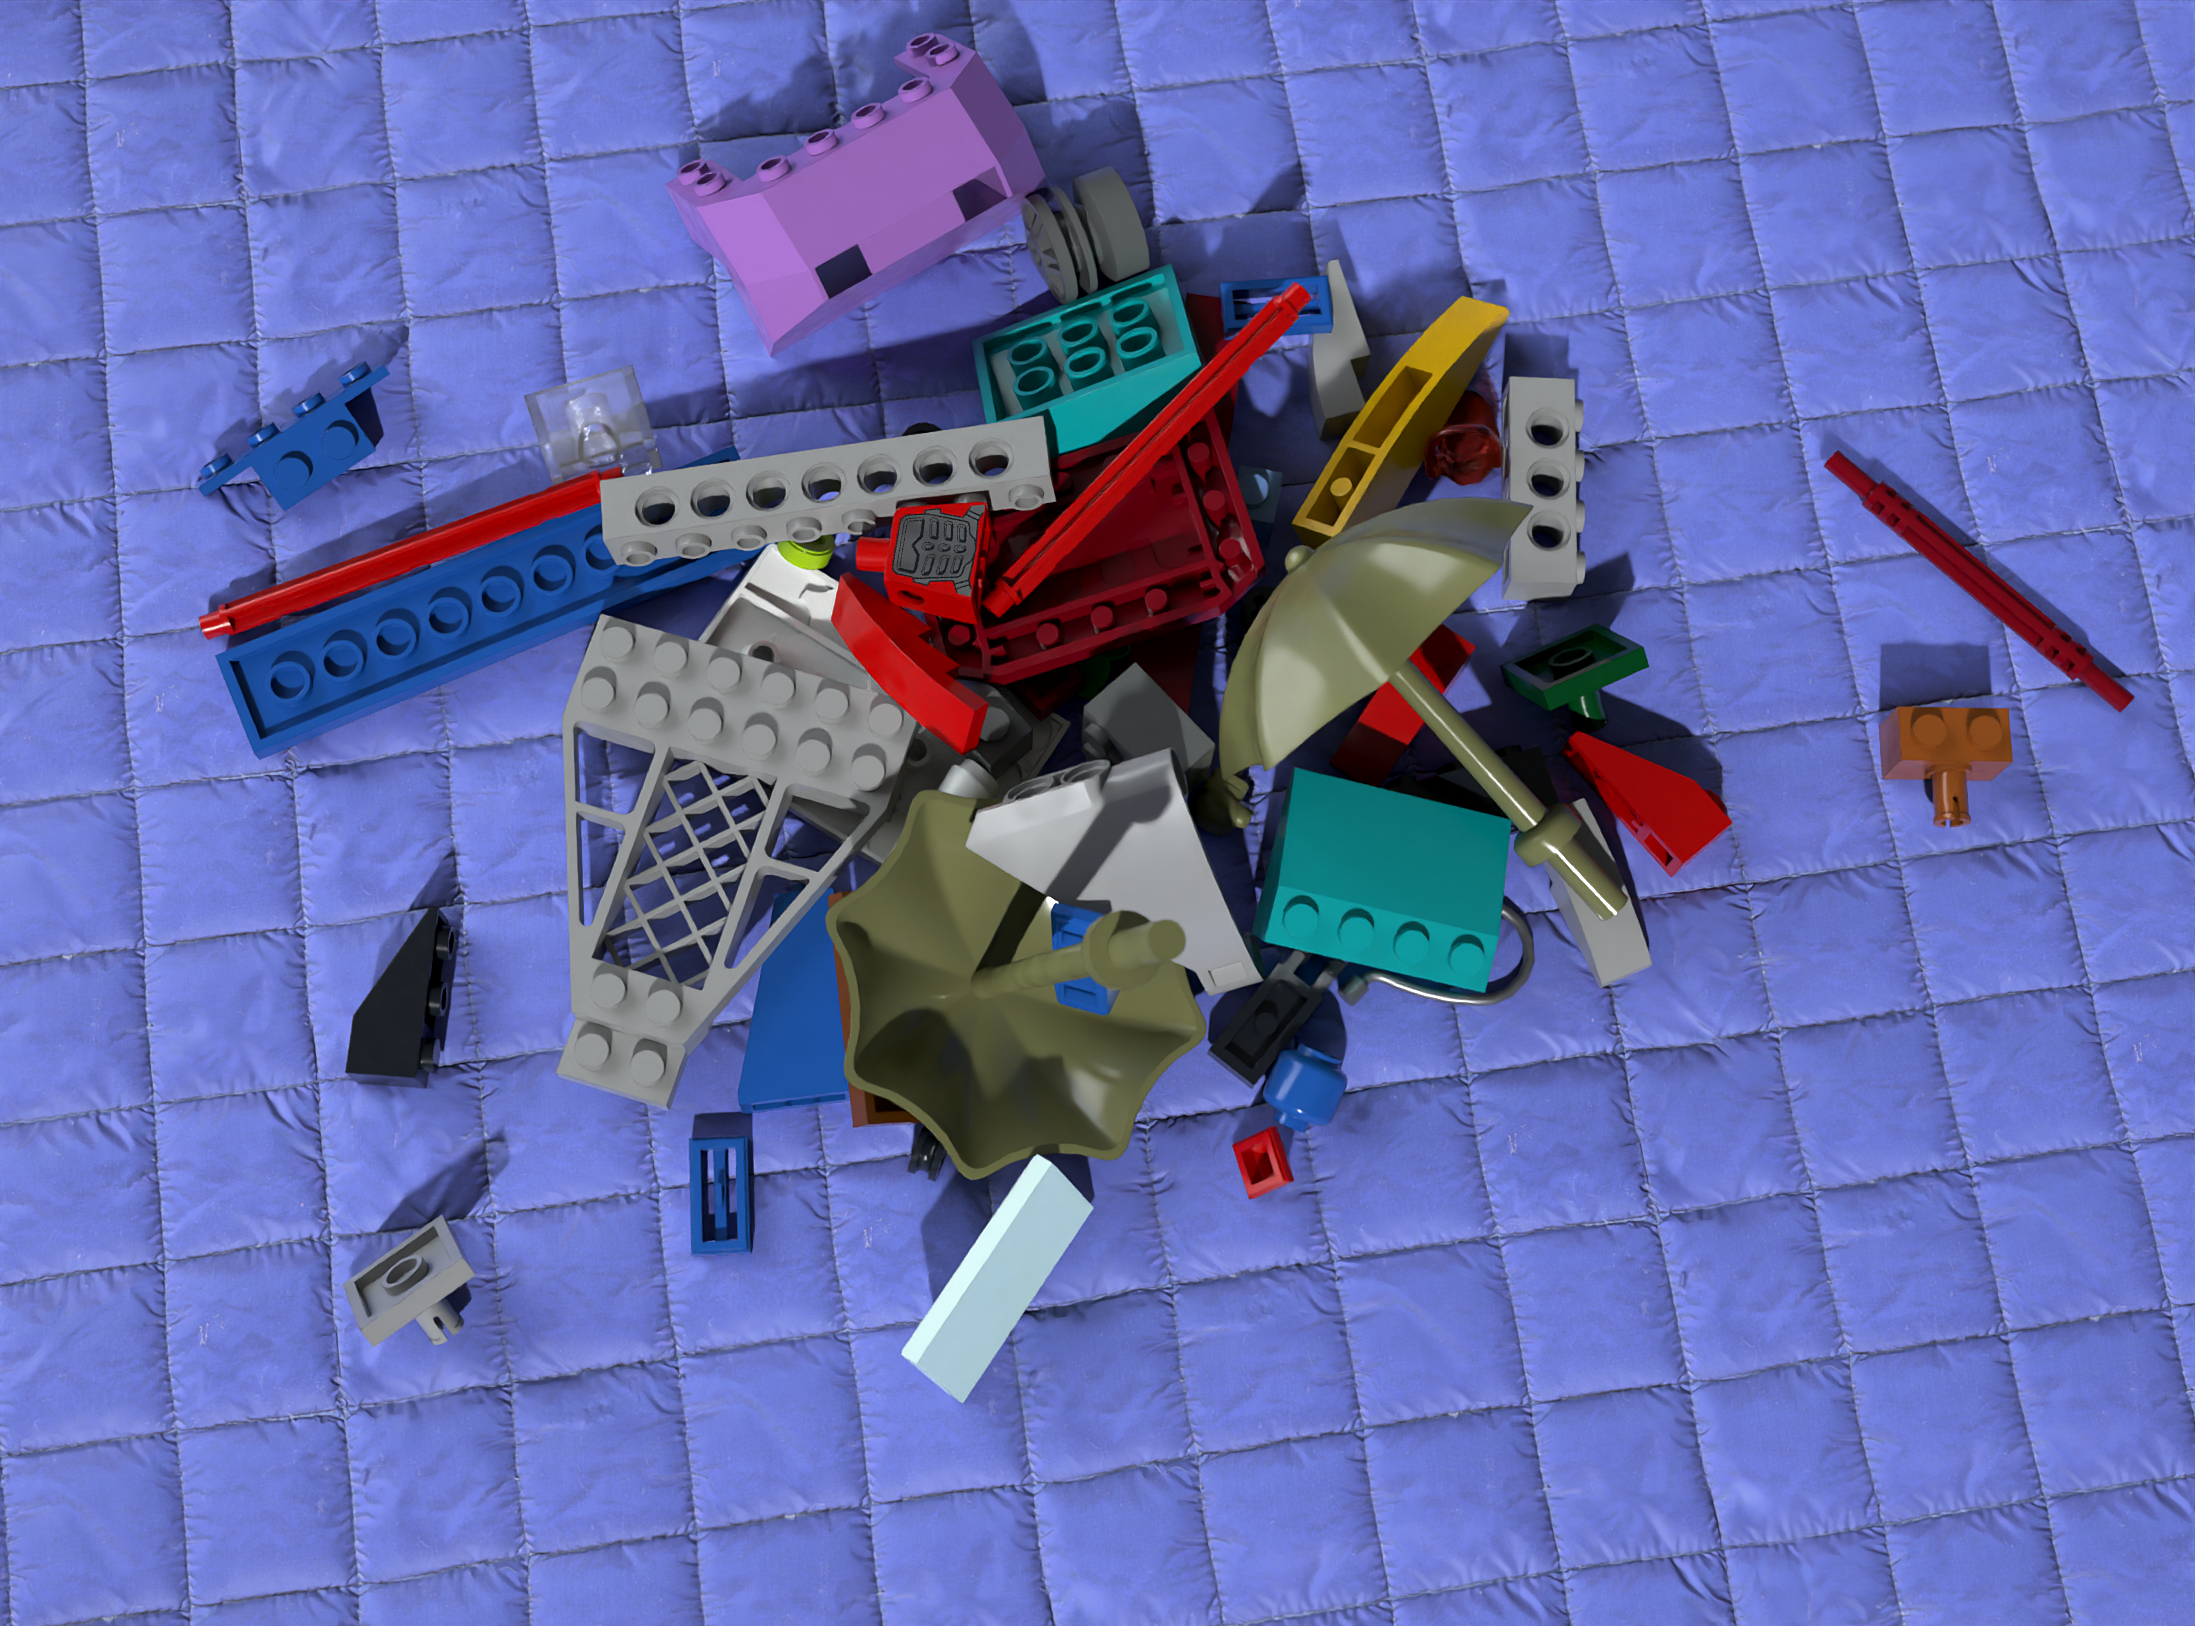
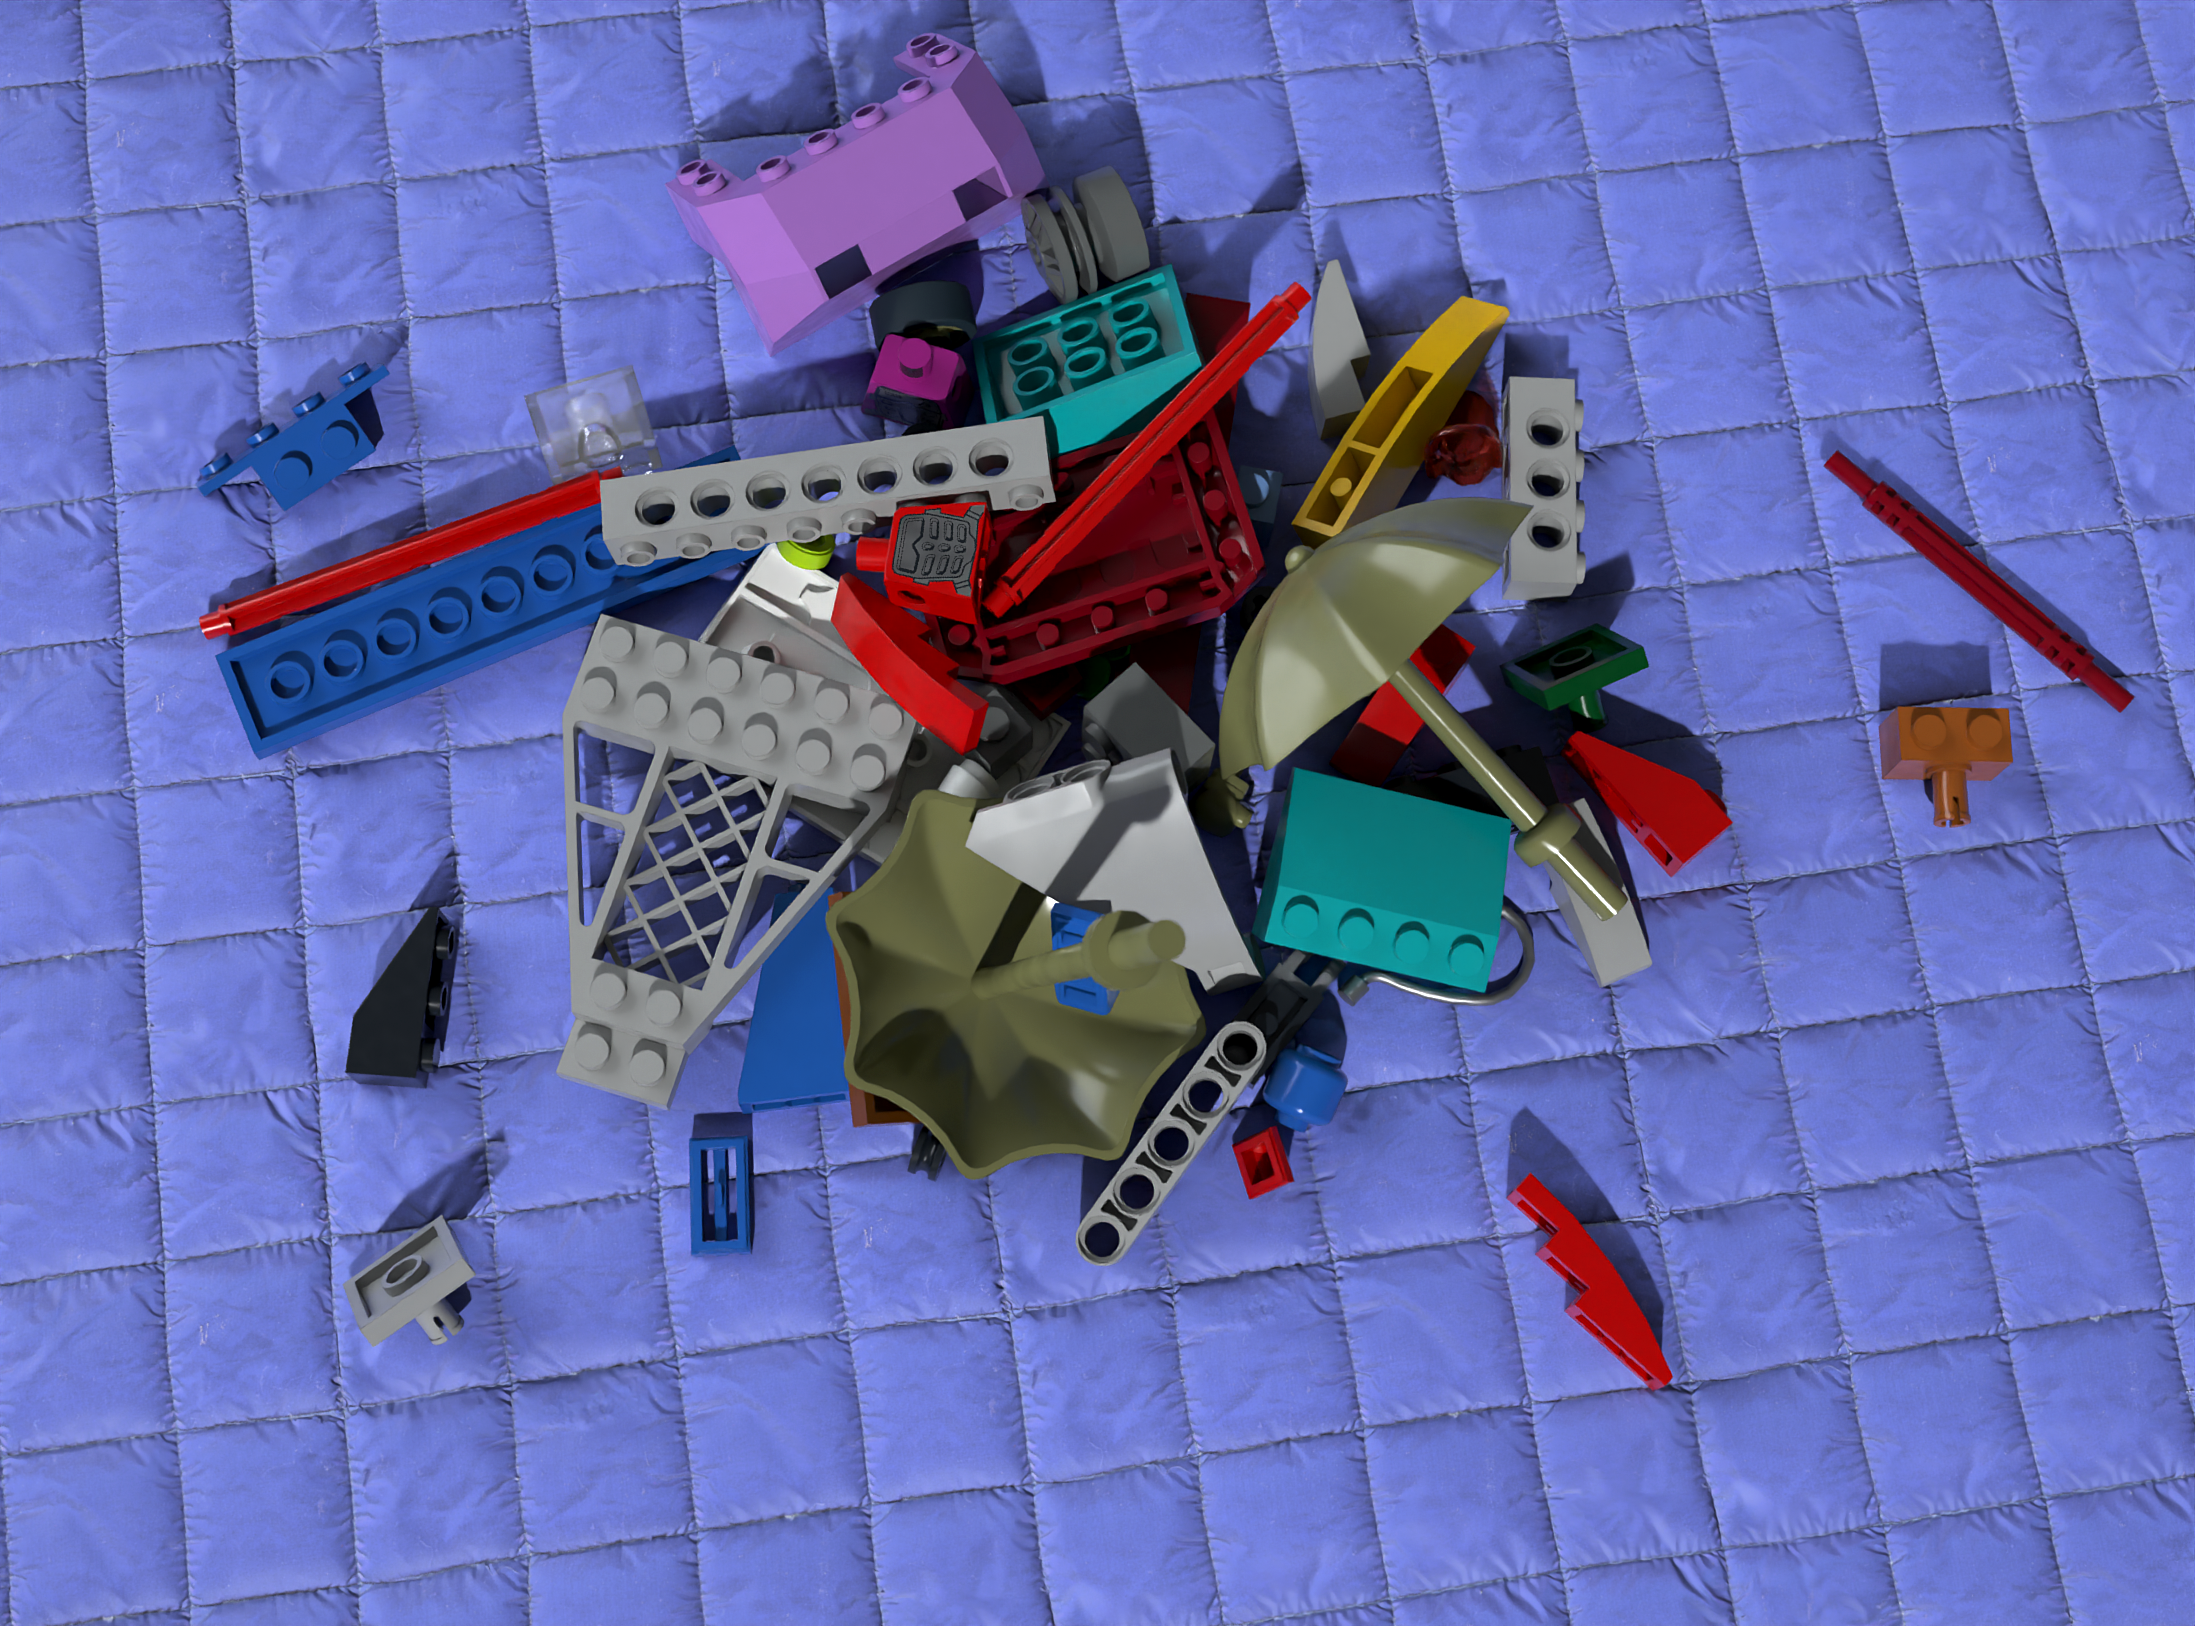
light aqua tile [901,1154,1094,1404] -> none
blue tile [1219,275,1334,340] -> none
none -> magenta torso [861,334,975,430]
none -> black wheel [869,280,977,352]
none -> light grey beam [1075,1021,1266,1266]
none -> red slope [1506,1173,1673,1391]

